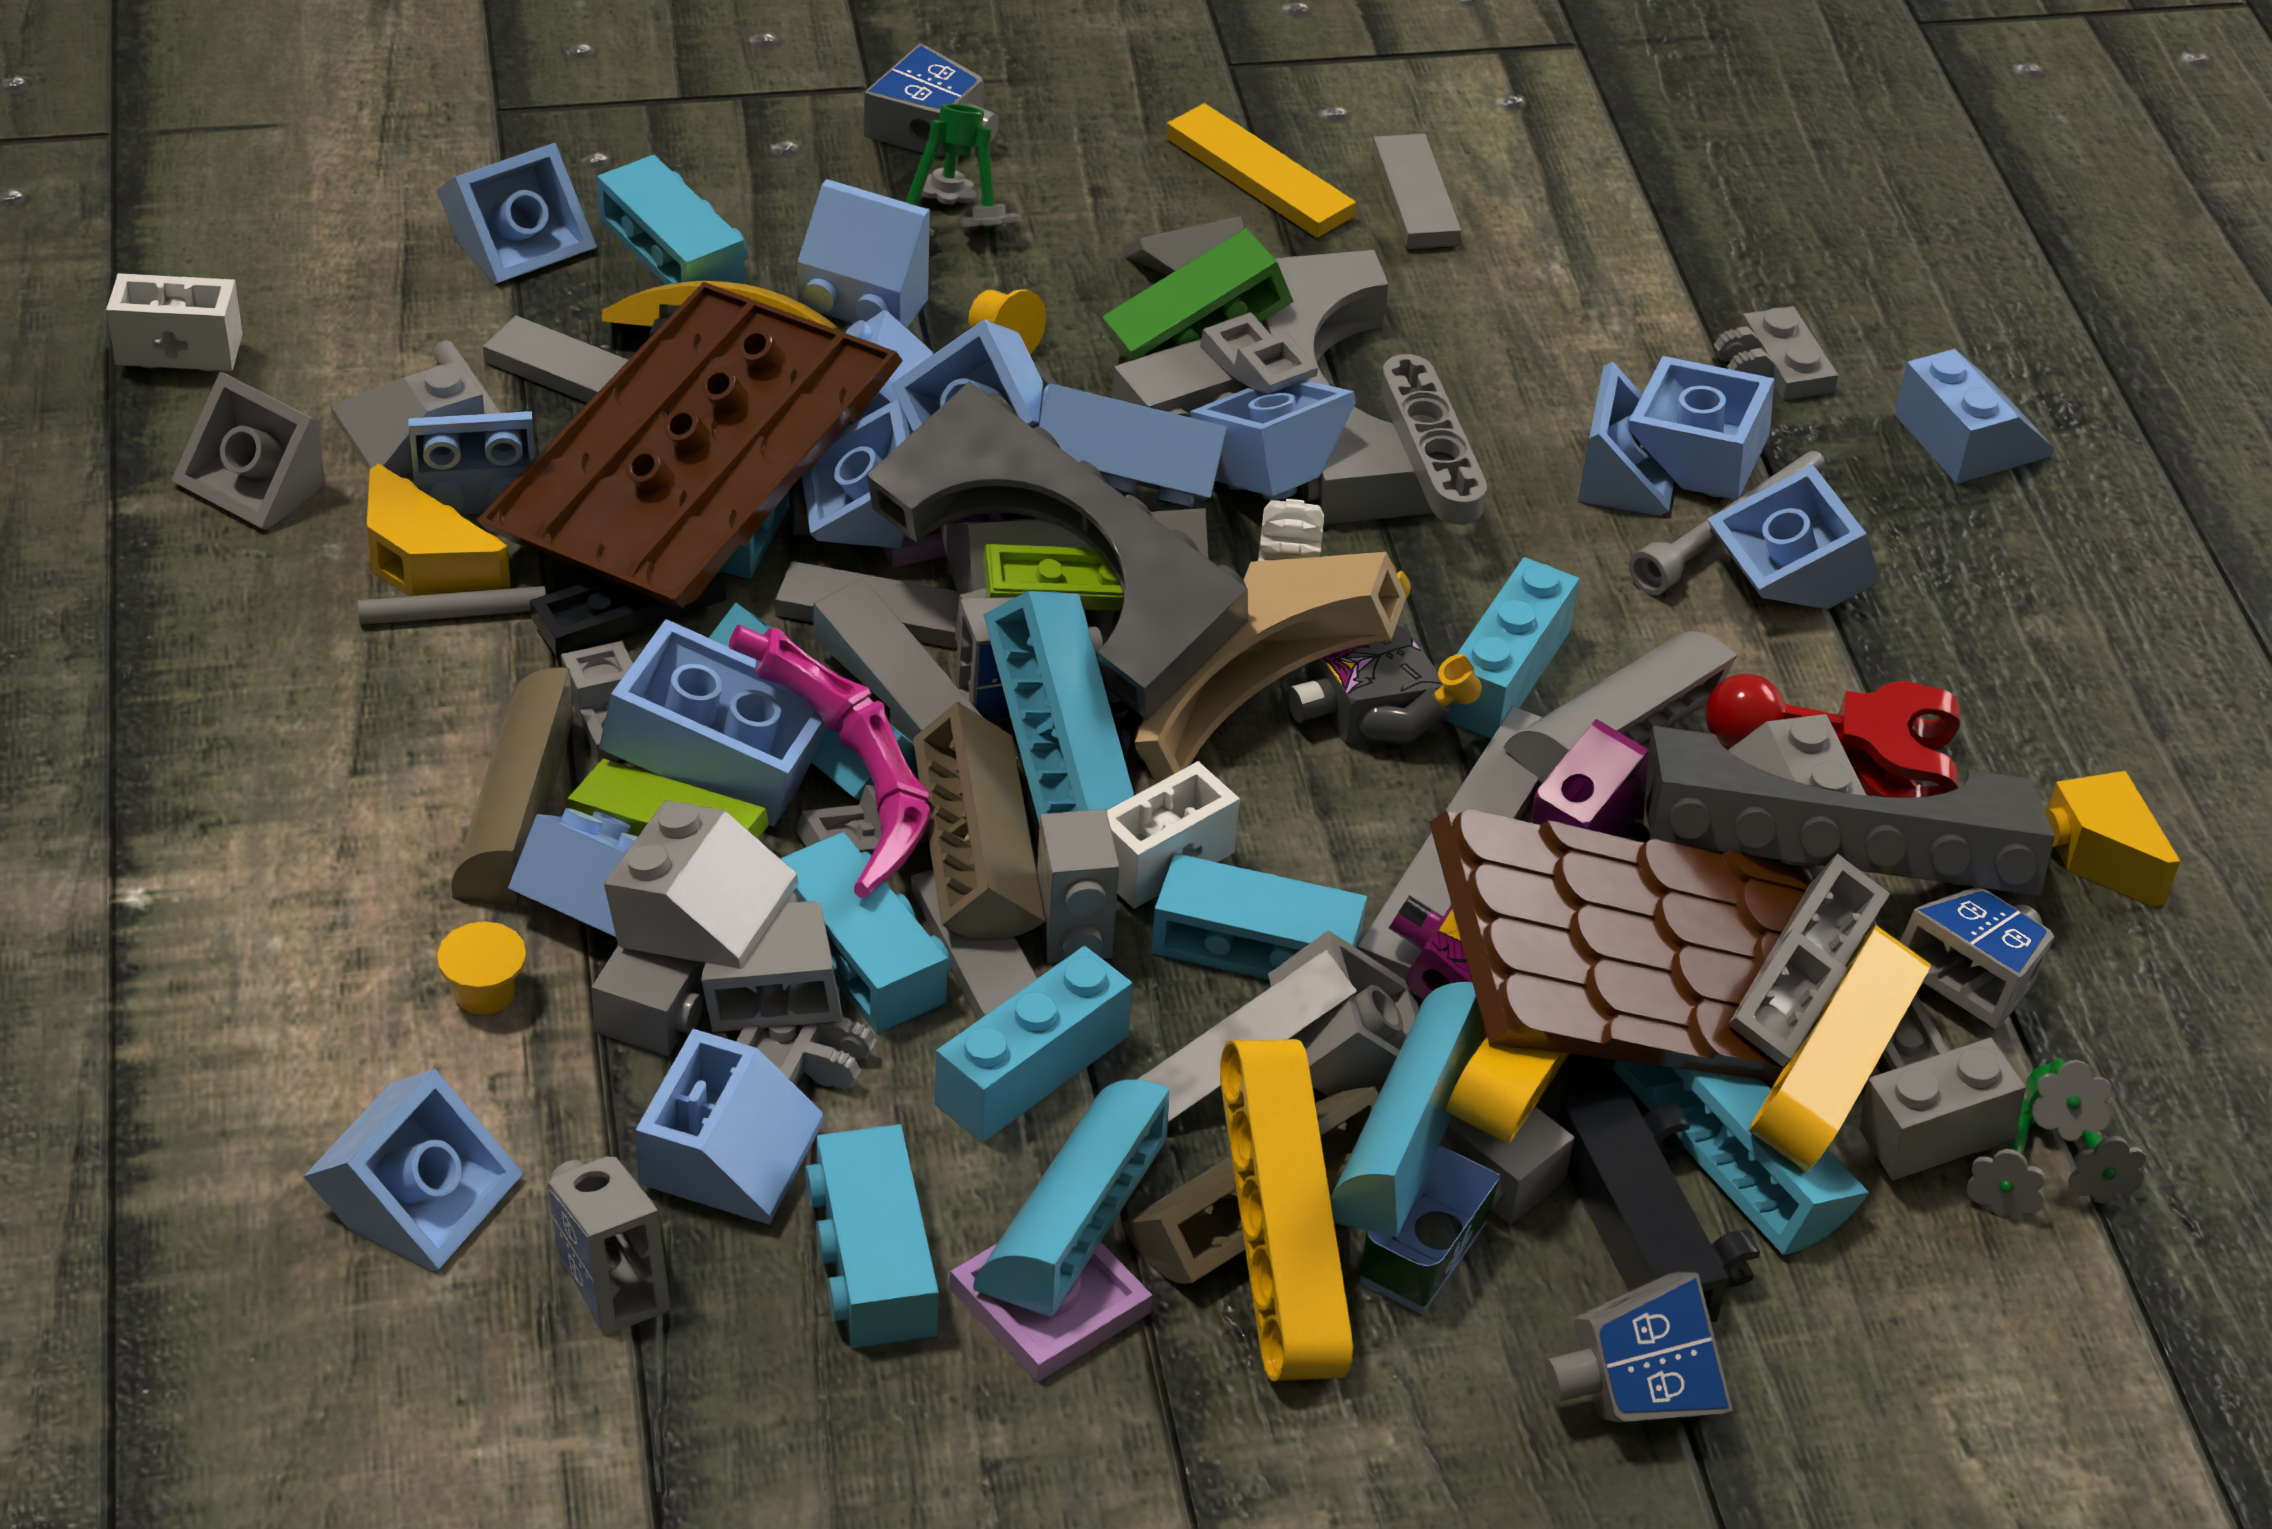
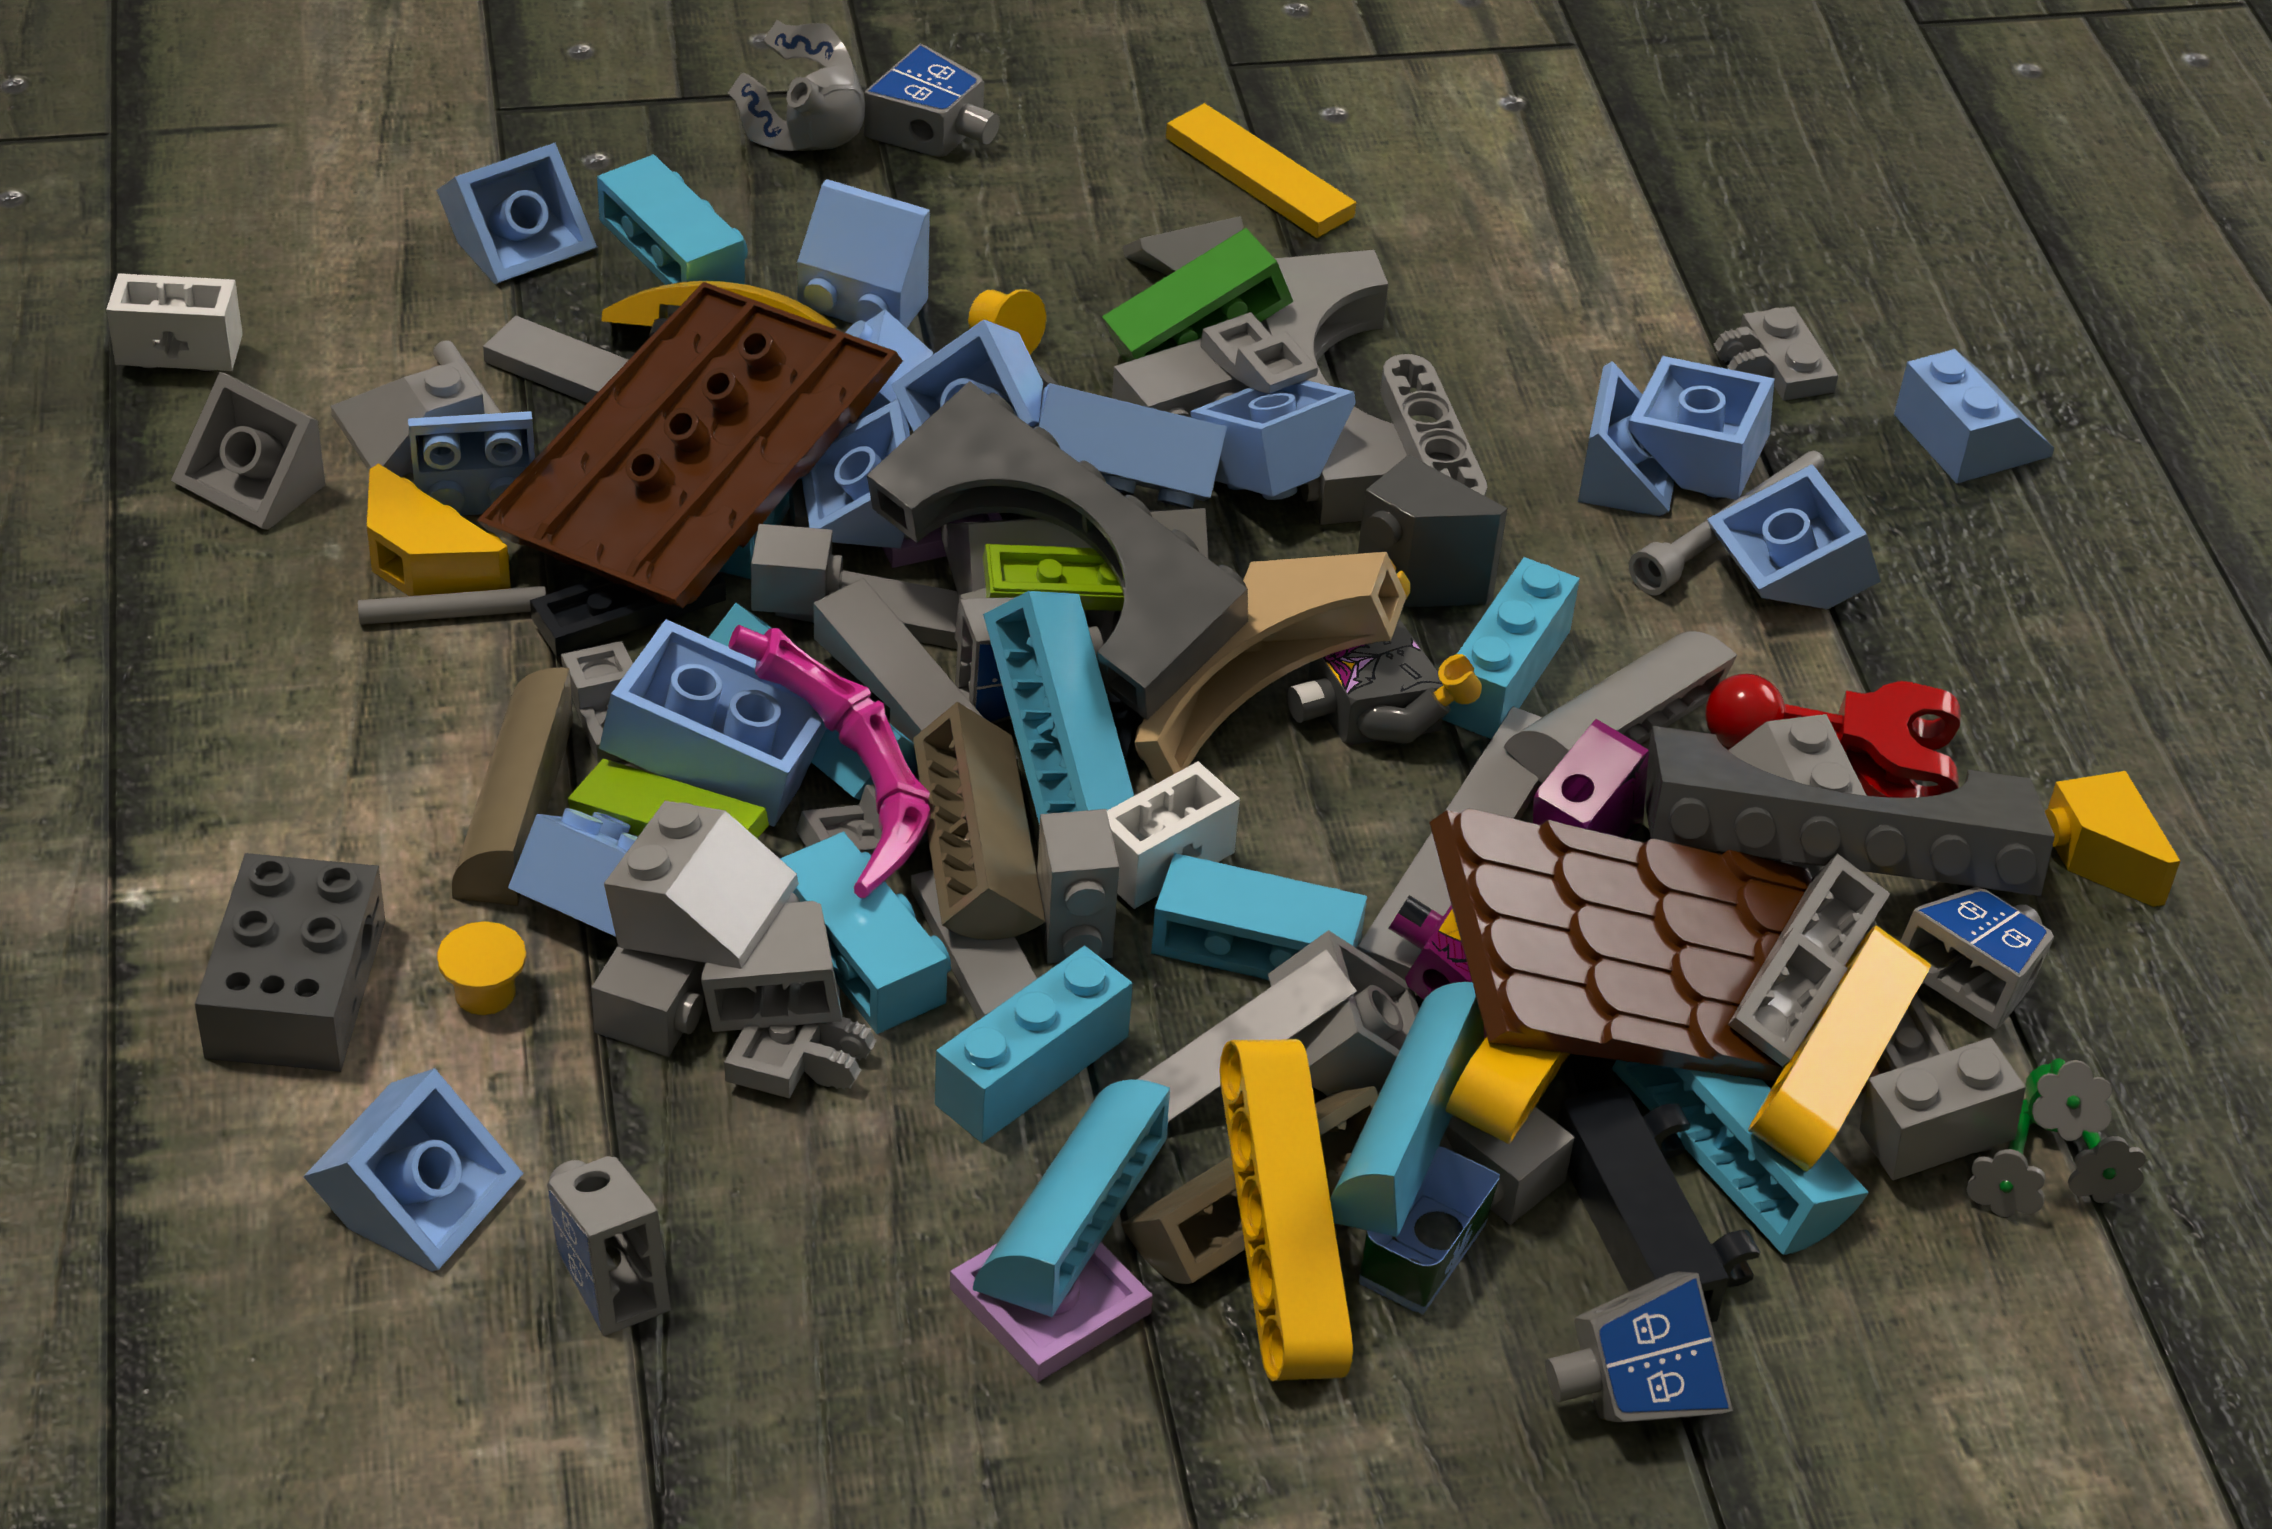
light blue slope [635,1029,823,1225] -> none
medium azure brick [805,1124,939,1349] -> none
green plant [906,103,1021,236] -> none
white gear [1258,499,1324,561] -> none
light grey tile [1372,133,1461,250] -> none
none -> dark grey piece [195,853,385,1072]
none -> light grey piece [728,20,865,151]
none -> light grey brick [751,524,843,616]
none -> dark grey slope [1358,455,1508,607]

